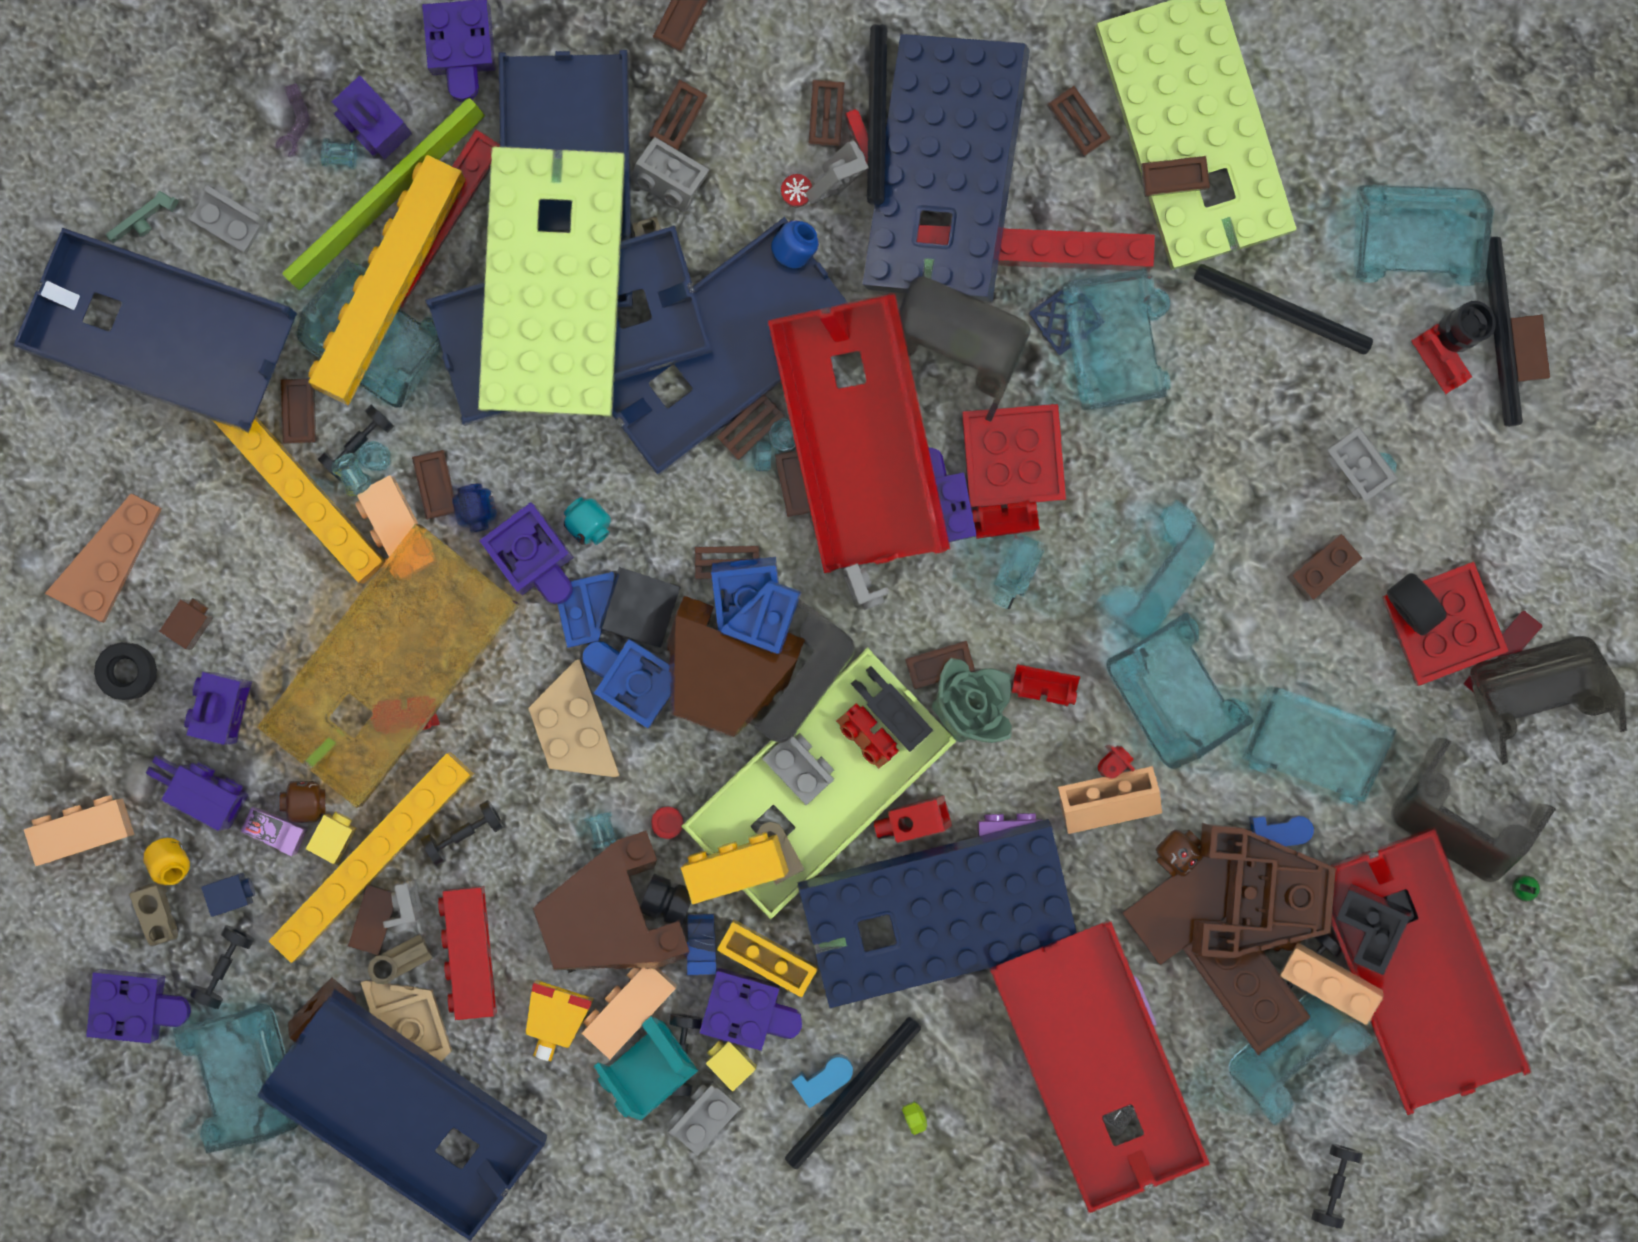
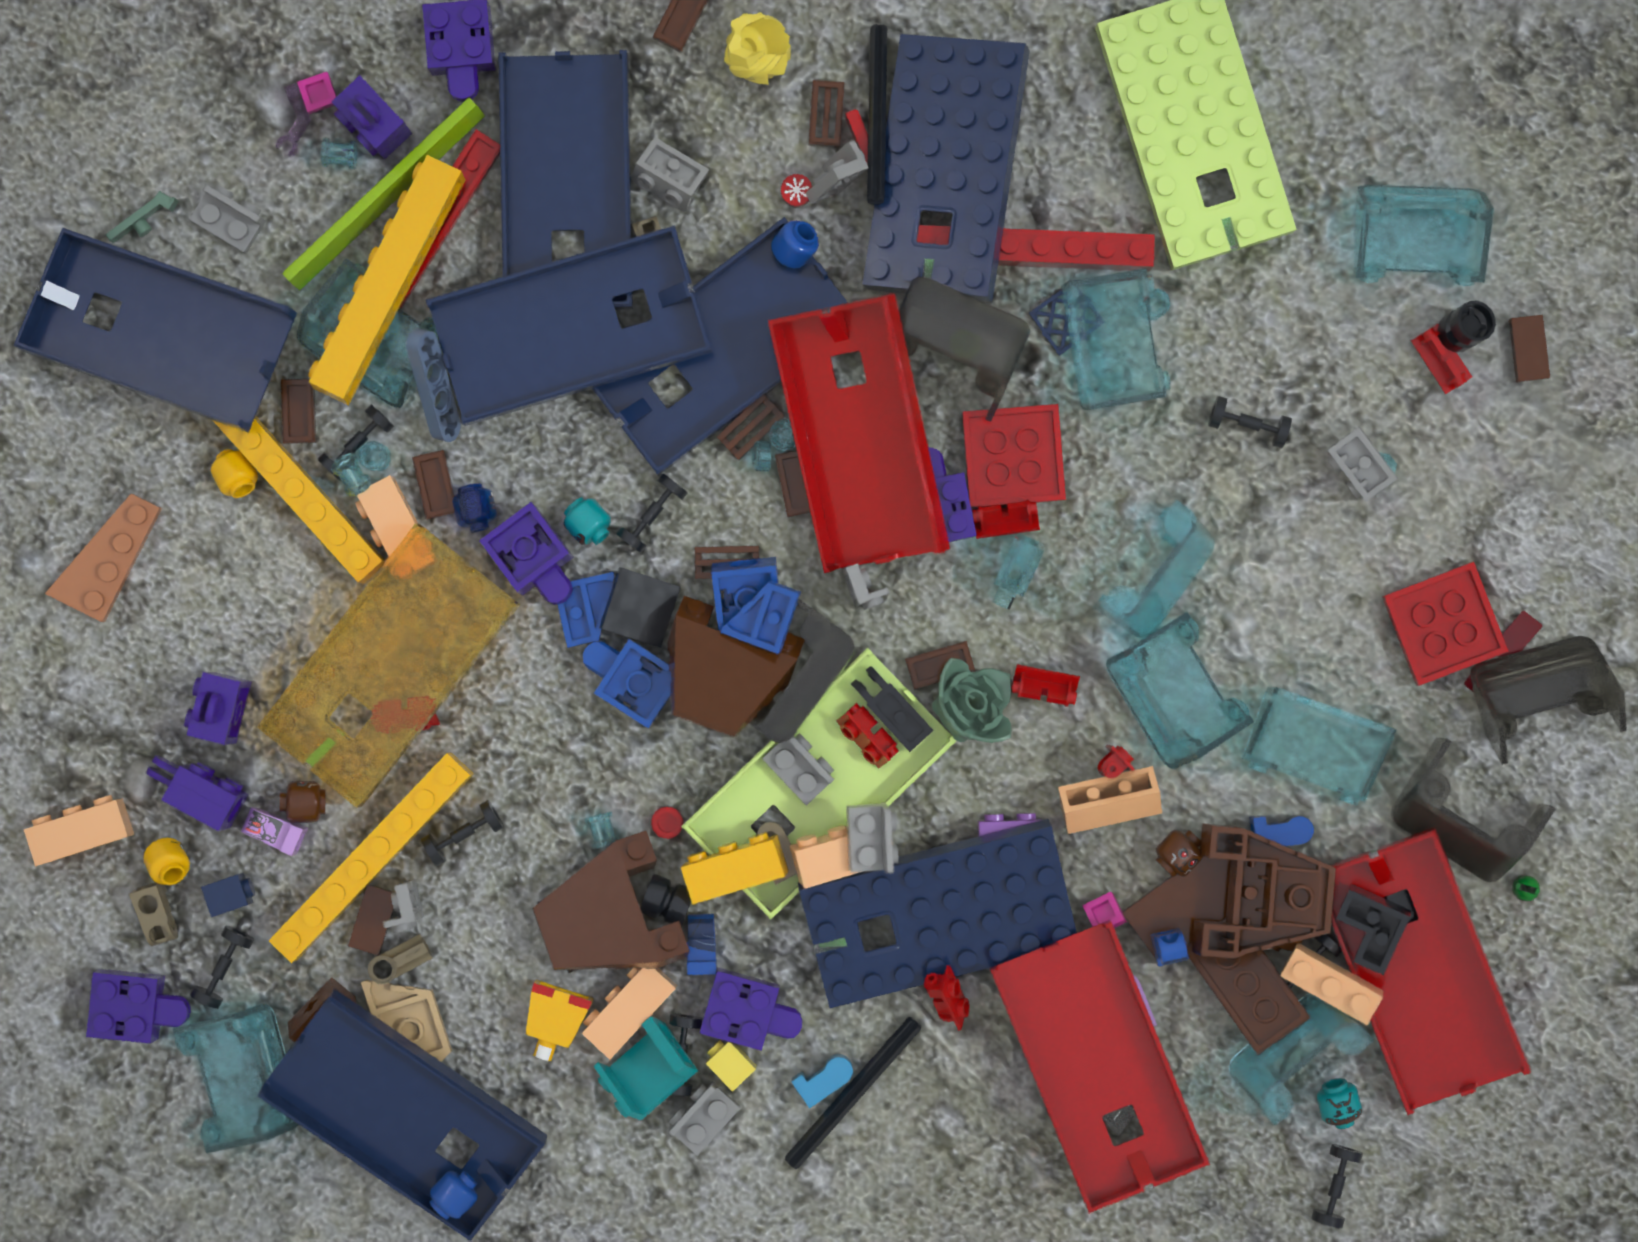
black tyre [94,642,157,700] -> none
reddish brown brick [159,598,213,650] -> none
light yellow brick [306,812,357,864] -> none
red brick [438,886,497,1020] -> none
yellowish green piece [479,147,625,417] -> none
tan wing [529,659,620,777] -> none
reddish brown tile [649,80,708,150] -> none
yellow brick [717,919,817,998] -> none
red torso [874,795,952,843] -> none
lime tile [902,1101,927,1135] -> none
reddish brown tile [1047,86,1111,158] -> none
reddish brown tile [1141,156,1210,197] -> none
black axle [1194,264,1373,355] -> none
reddish brown brick [1287,534,1362,601] -> none
black tyre [1387,573,1447,636] -> none
black axle [1483,236,1523,427] -> none
none -> yellow head [210,449,258,498]
none -> dark pink plate [297,71,337,114]
none -> sand blue beam [406,329,461,442]
none -> blue head [429,1171,478,1220]
none -> black wheel [616,473,688,553]
none -> light yellow hair [724,12,791,85]
none -> light nougat brick [789,826,893,889]
none -> light grey bracket [846,803,898,873]
none -> red hinge [924,965,970,1030]
none -> dark pink plate [1082,892,1127,928]
none -> blue leg [1150,928,1188,967]
none -> black wheel [1208,396,1292,449]
none -> teal head [1317,1078,1362,1129]

